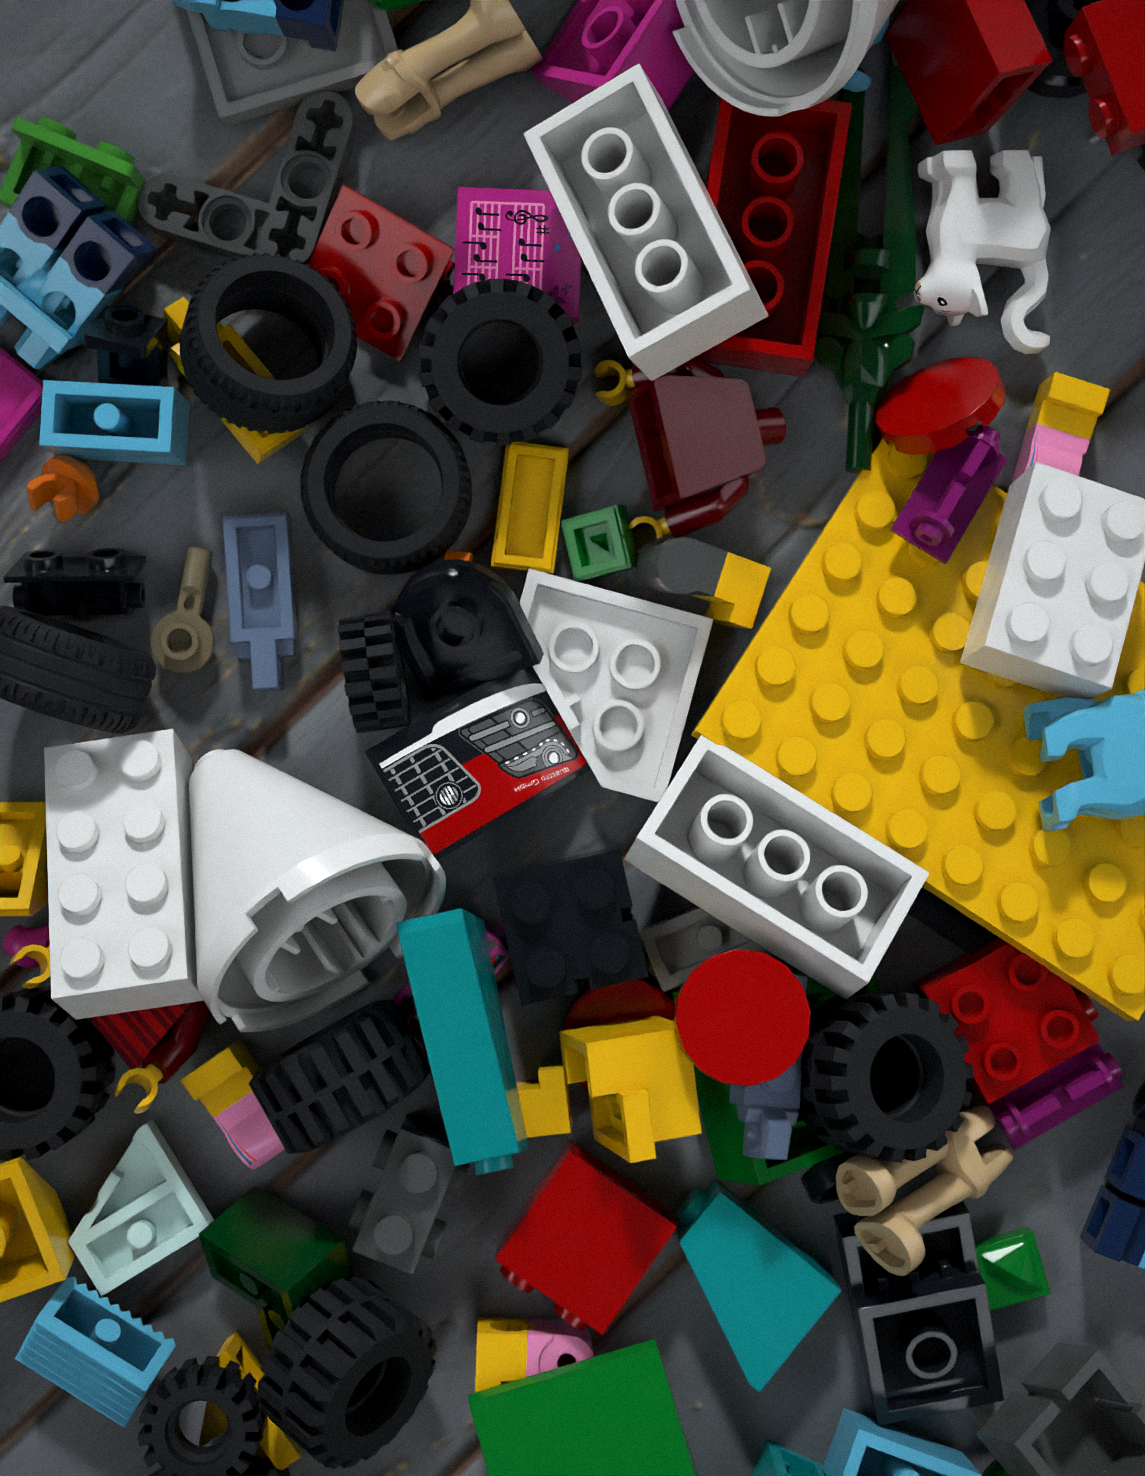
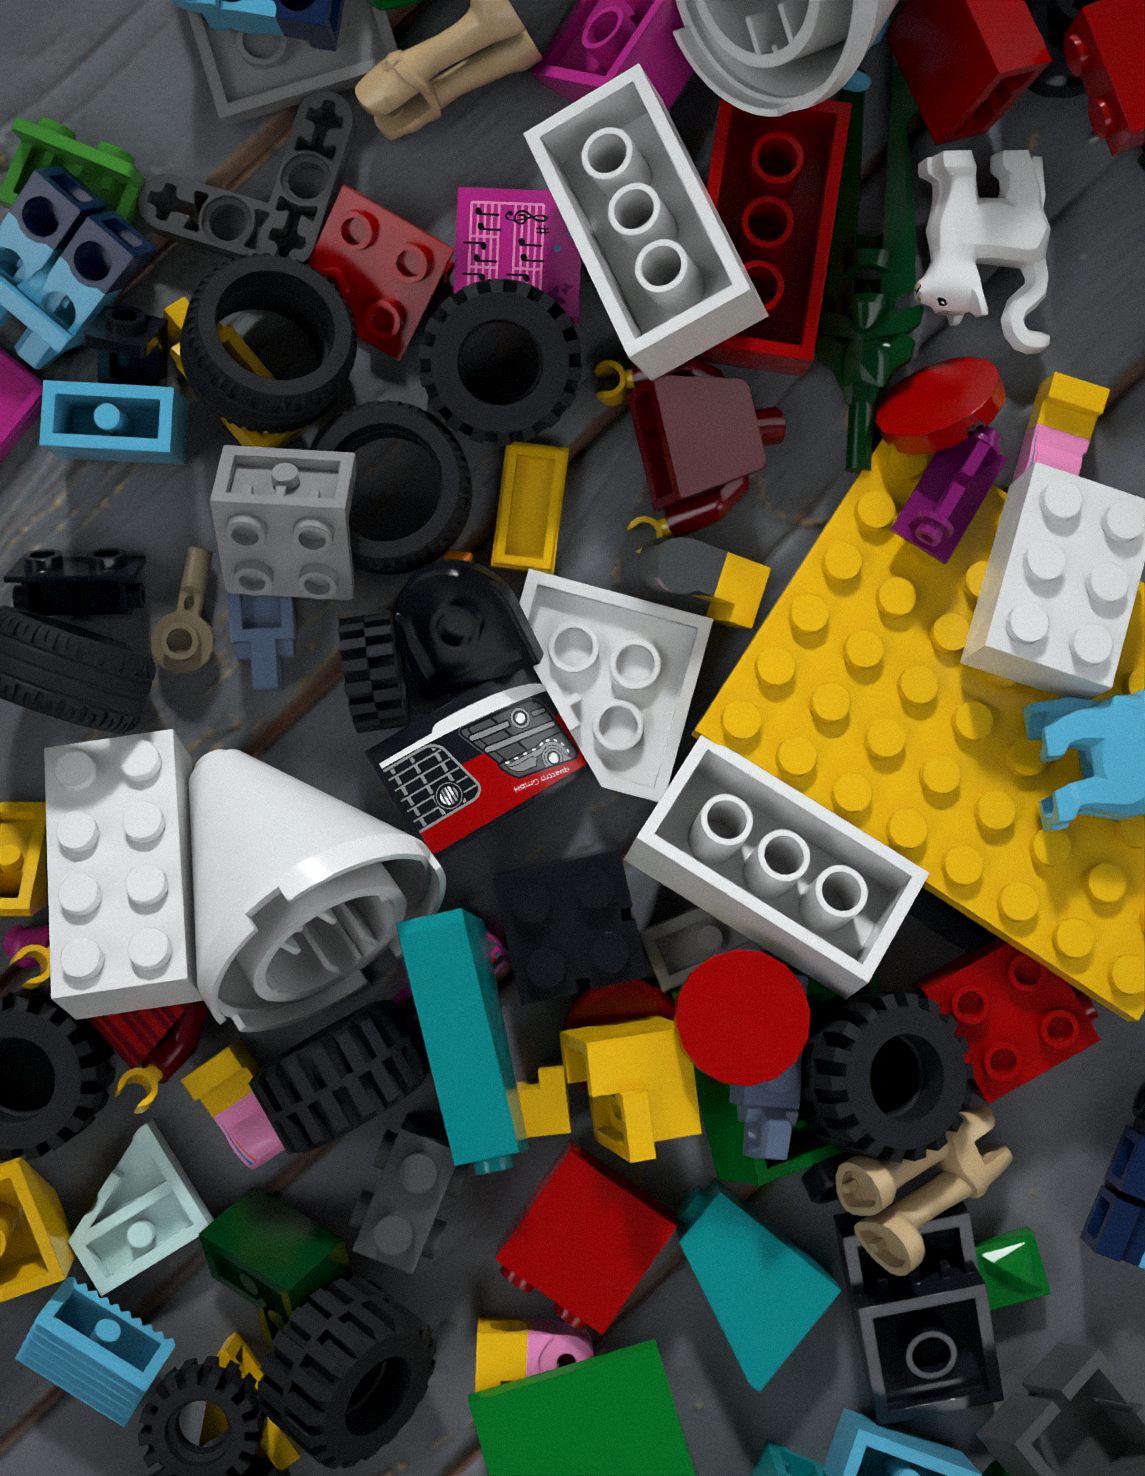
orange plate [26,454,99,522] -> none
green tile [561,505,638,582] -> none
magenta hinge [986,1042,1124,1150] -> none
none -> light grey bracket [210,445,357,600]

